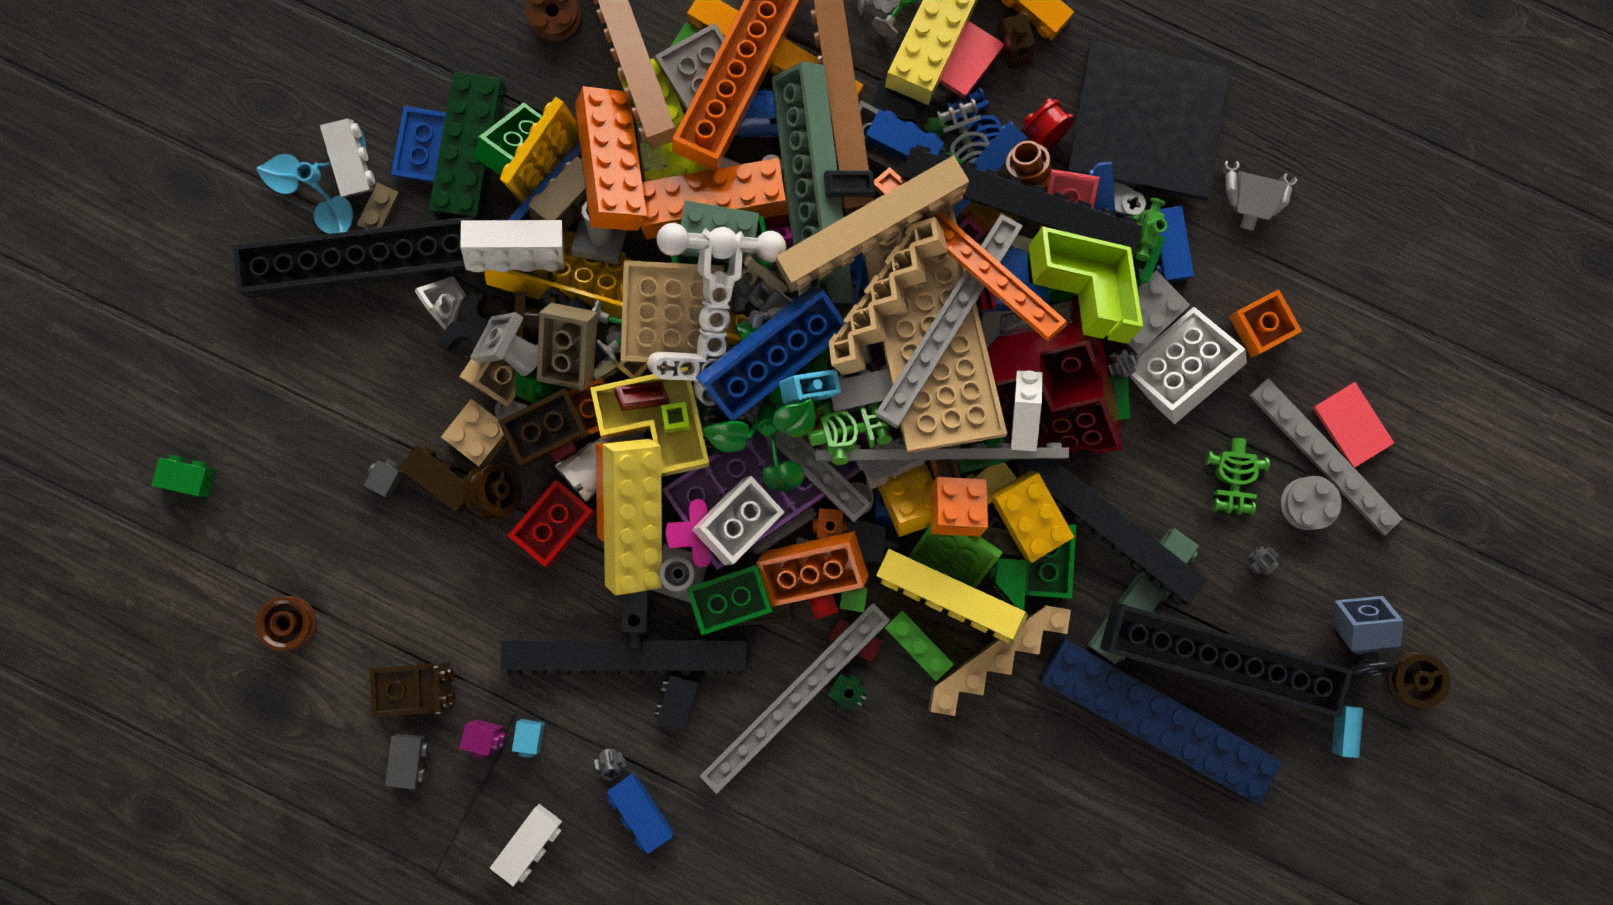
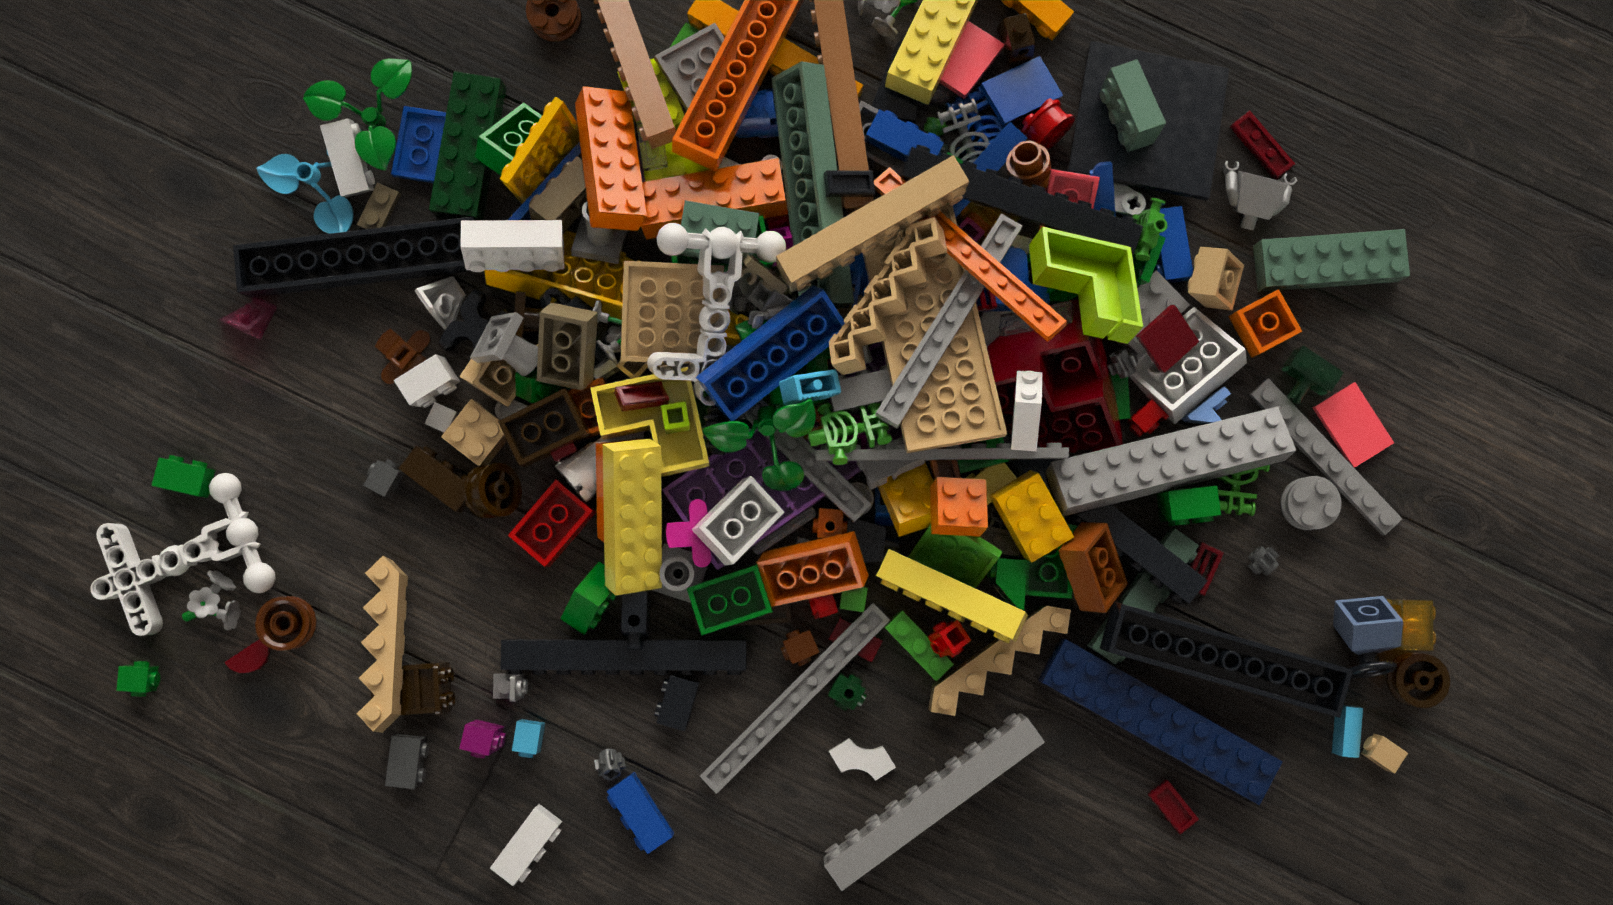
none -> white piece [90,473,276,636]
none -> green brick [116,661,160,697]
none -> light grey plant [182,570,241,630]
none -> clear pink slope [219,297,276,340]
none -> dark red tile [224,639,270,673]
none -> green plant [303,59,412,171]
none -> tan brick [357,556,408,733]
none -> reddish brown piece [375,329,431,384]
none -> white brick [394,354,460,408]
none -> white tile [425,402,458,432]
none -> light grey bracket [493,673,528,702]
none -> green brick [560,562,618,635]
none -> reddish brown brick [781,629,819,666]
none -> light grey brick [824,713,1045,891]
none -> white tile [829,738,896,781]
none -> red brick [927,620,971,658]
none -> blue tile [979,56,1063,126]
none -> light grey brick [1045,407,1296,517]
none -> dark orange brick [1058,522,1128,613]
none -> sand green brick [1100,59,1166,152]
none -> red brick [1126,399,1169,437]
none -> dark red tile [1136,305,1200,373]
none -> dark red tile [1147,779,1199,835]
none -> green brick [1157,486,1221,526]
none -> light blue slope [1182,386,1231,425]
none -> tan brick [1188,247,1244,310]
none -> dark red tile [1190,542,1224,596]
none -> dark red tile [1230,110,1295,180]
none -> sand green brick [1253,229,1410,292]
none -> clear green brick [1281,345,1344,404]
none -> tan brick [1361,734,1408,773]
none -> clear yellow brick [1386,599,1436,651]

